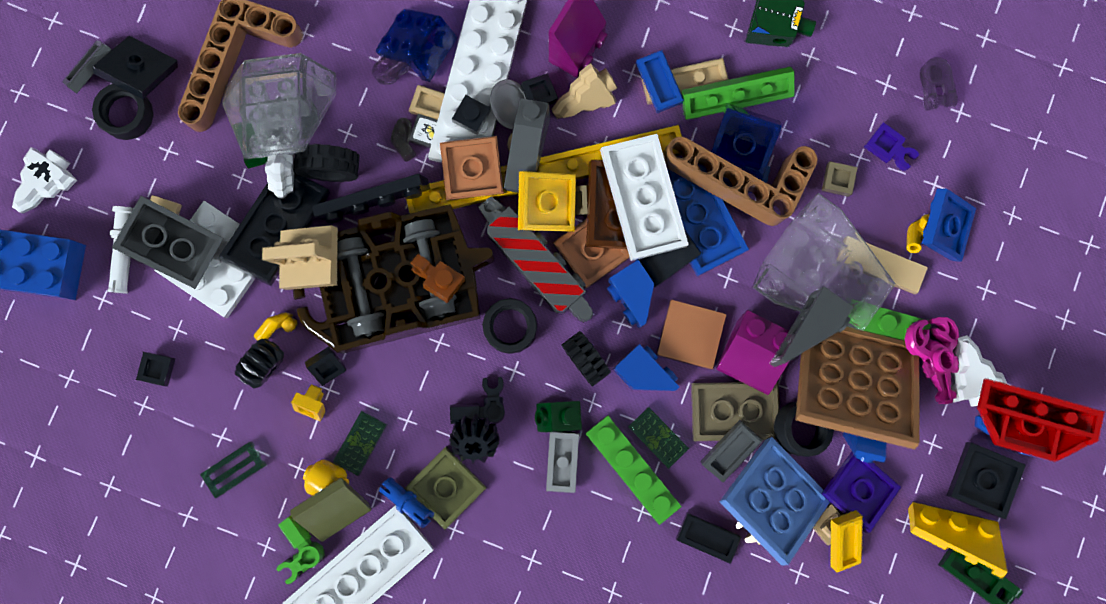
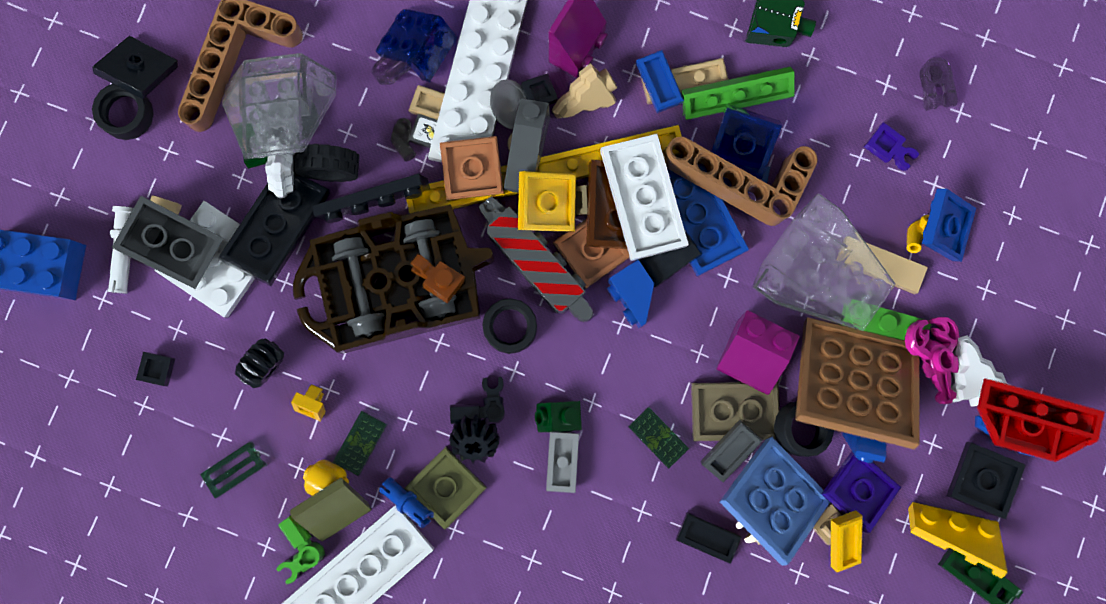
white rock [12,147,78,214] -> none
dark grey tile [63,40,112,94] -> none
yellow arm [254,312,297,341] -> none
tan bracket [262,225,338,290] -> none
black plate [305,346,347,386] -> none
black plate [452,94,491,135] -> none
black tyre [561,331,611,387] -> none
bright green plate [585,415,682,525] -> none
blue slope [613,344,679,391] -> none
nougat tile [656,300,726,370] -> none
dark grey slope [770,286,853,367] -> none
dark tan plate [821,161,858,197] -> none

